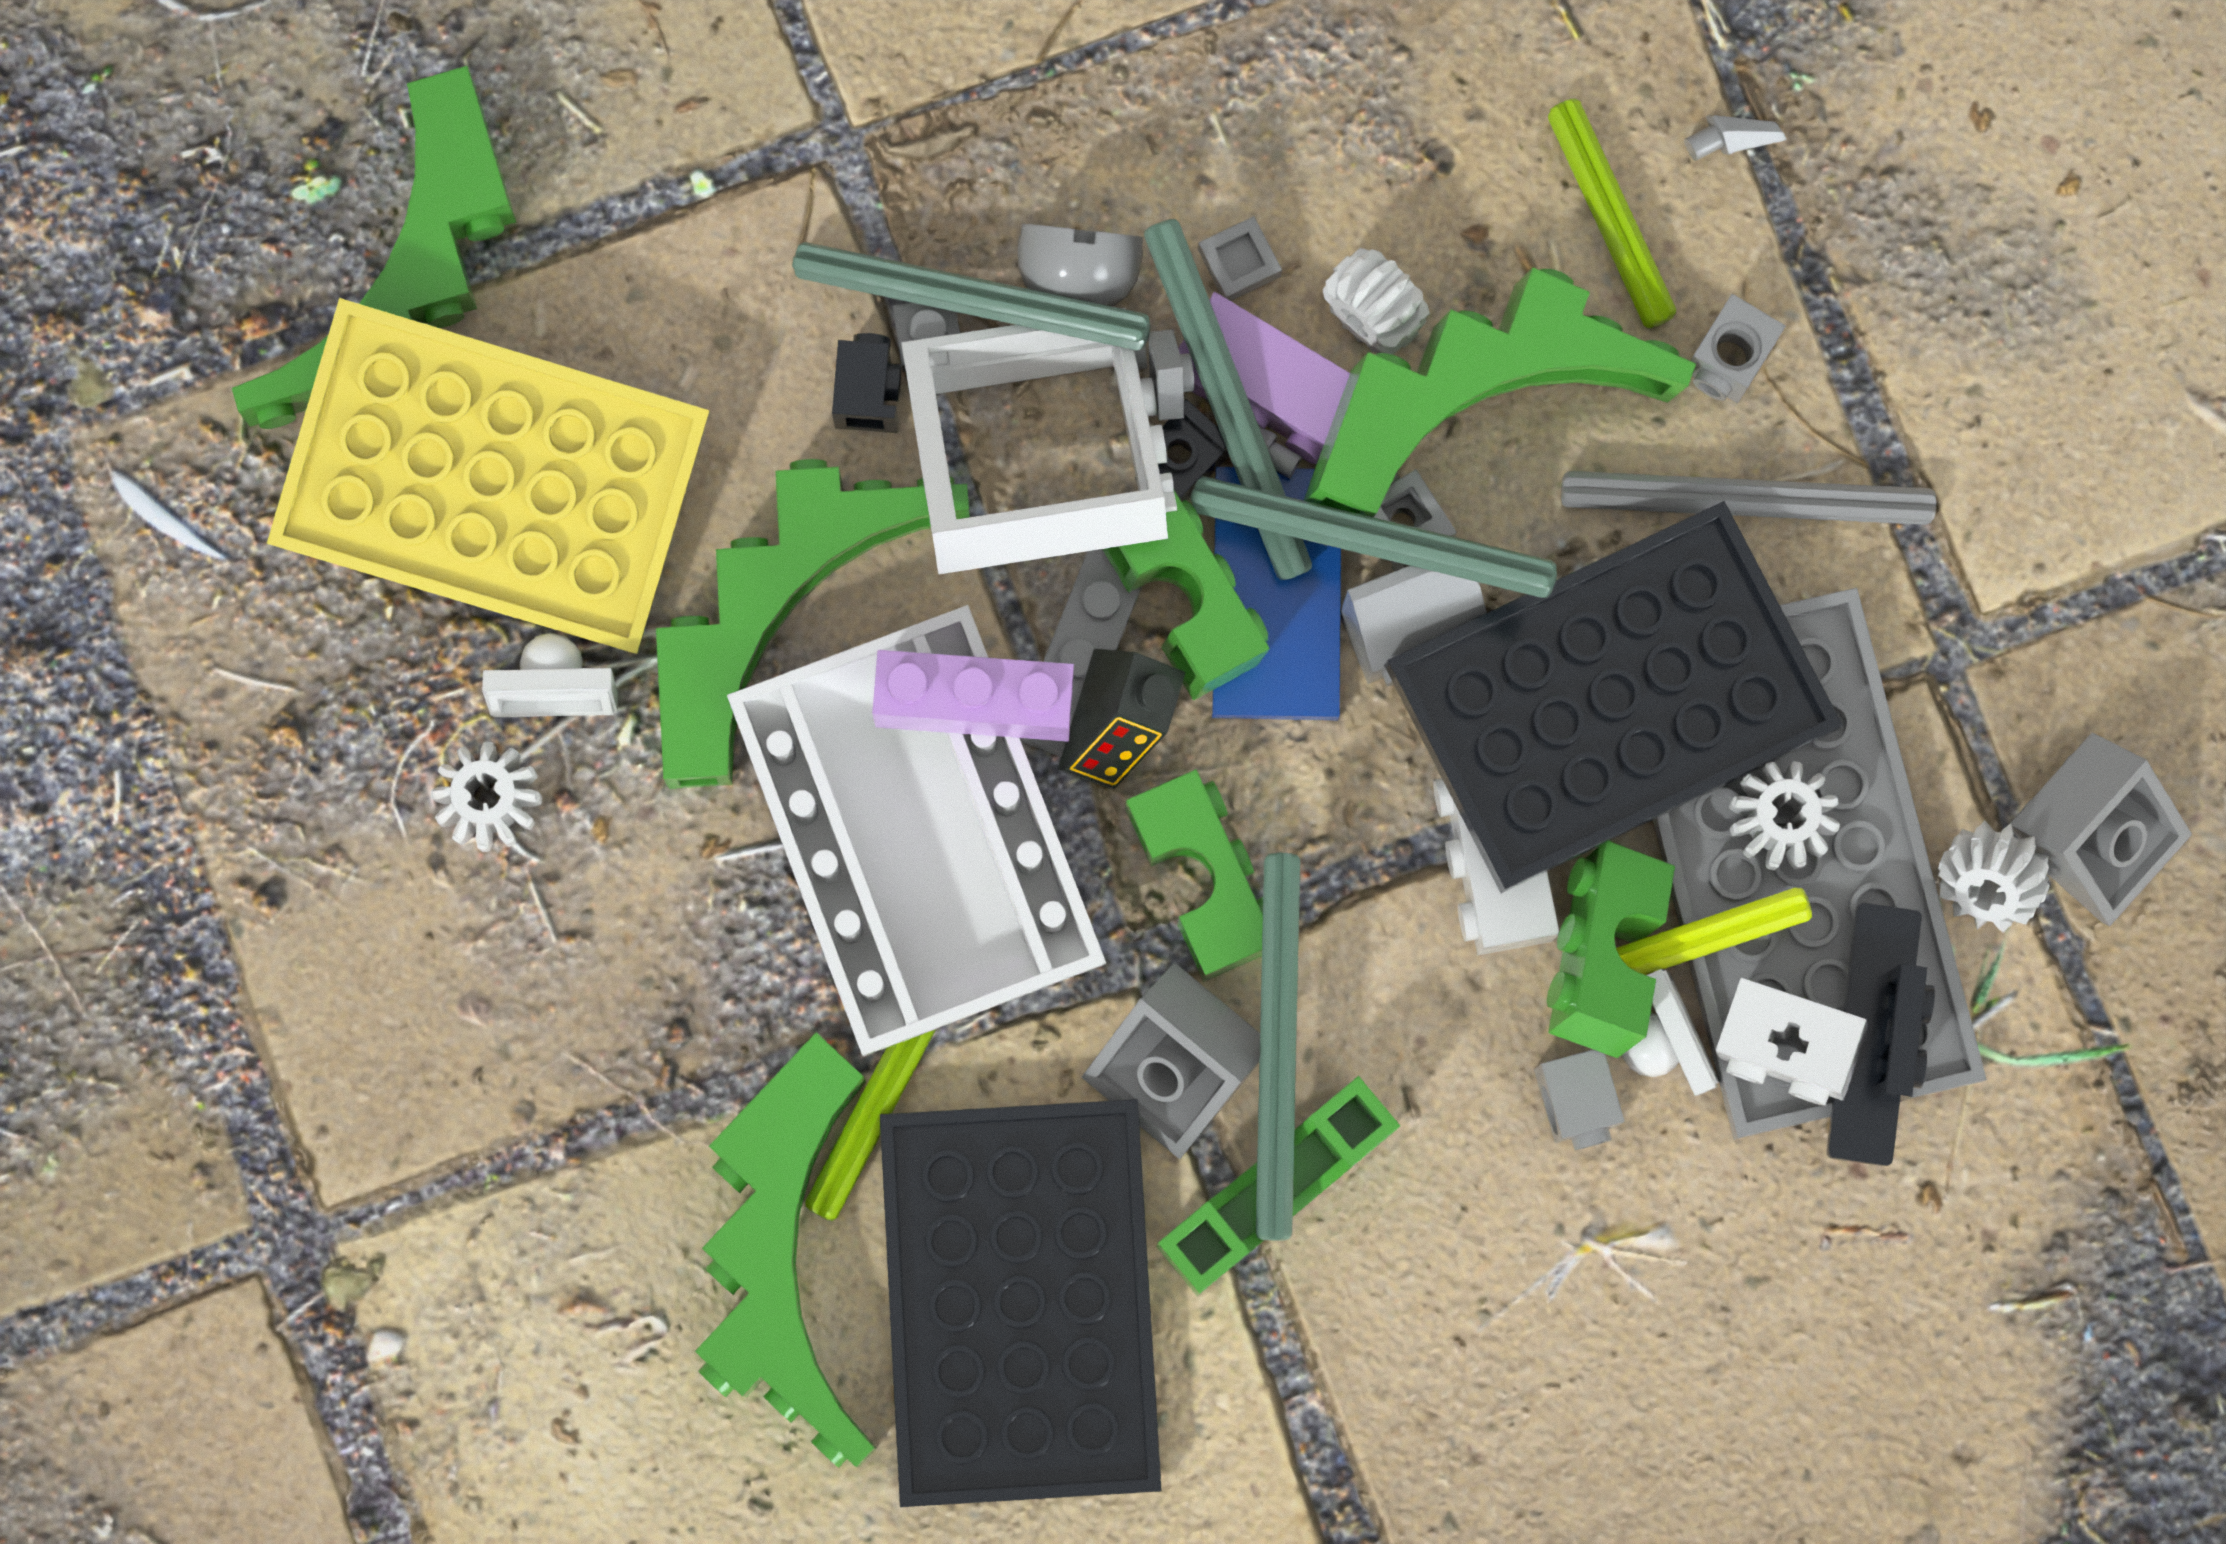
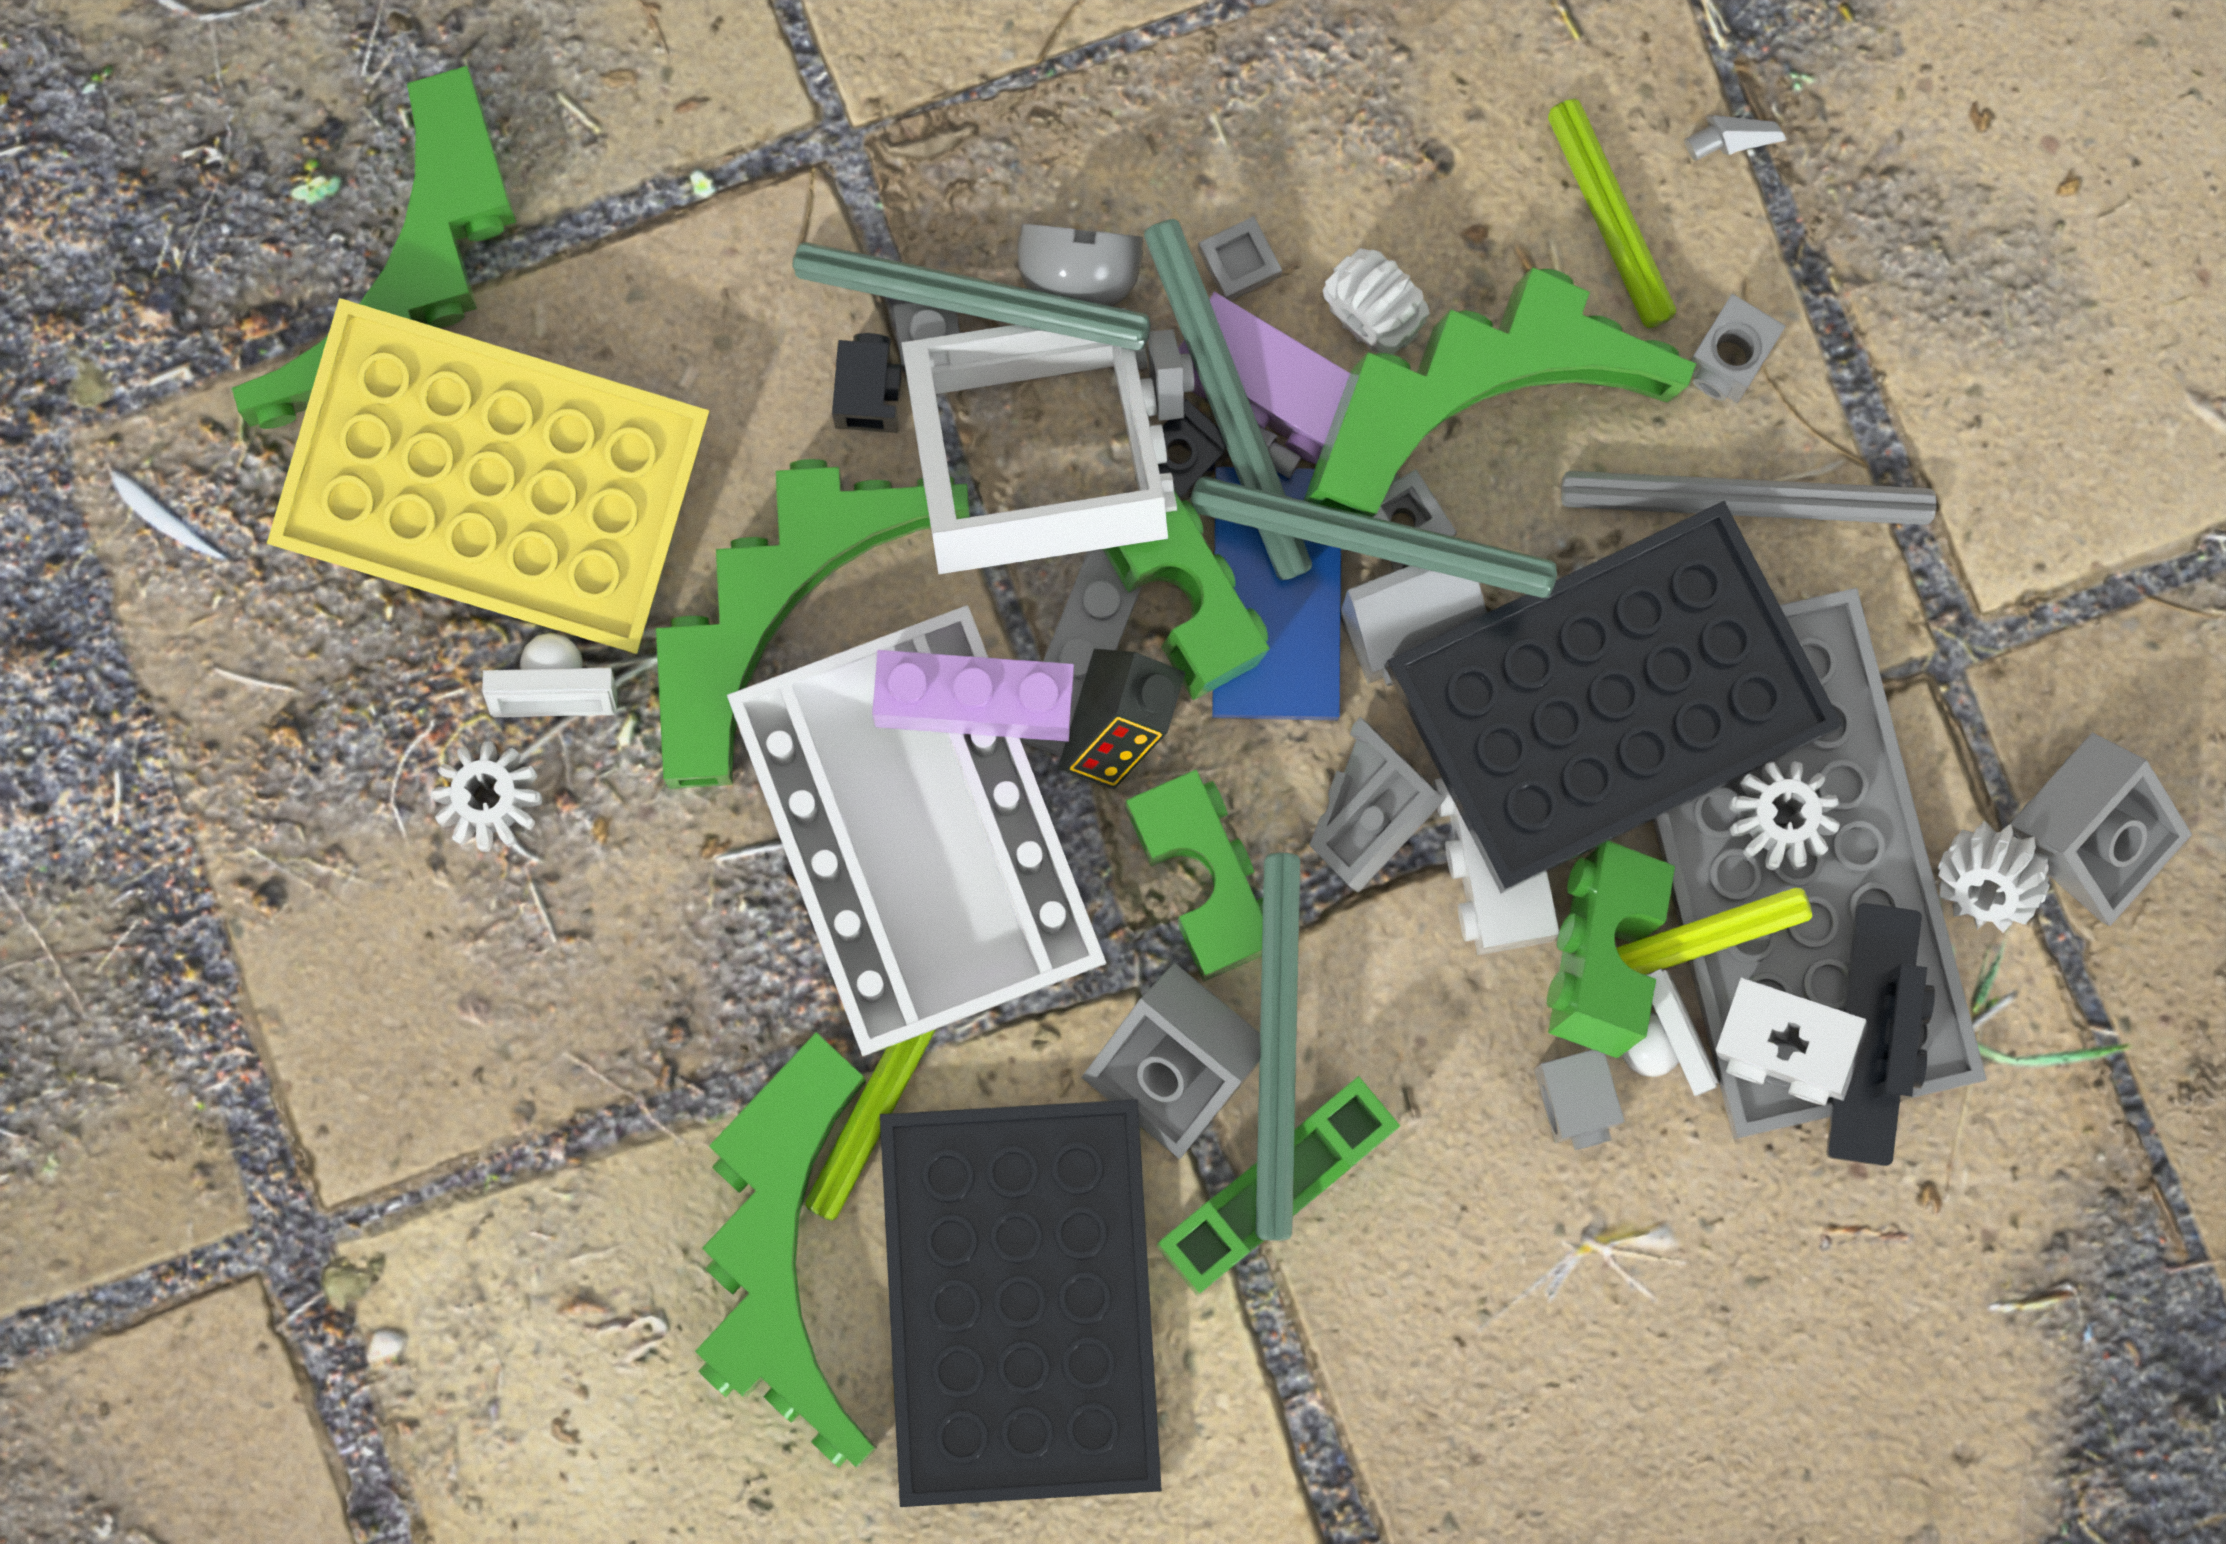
none -> light grey wing [1309,717,1445,892]

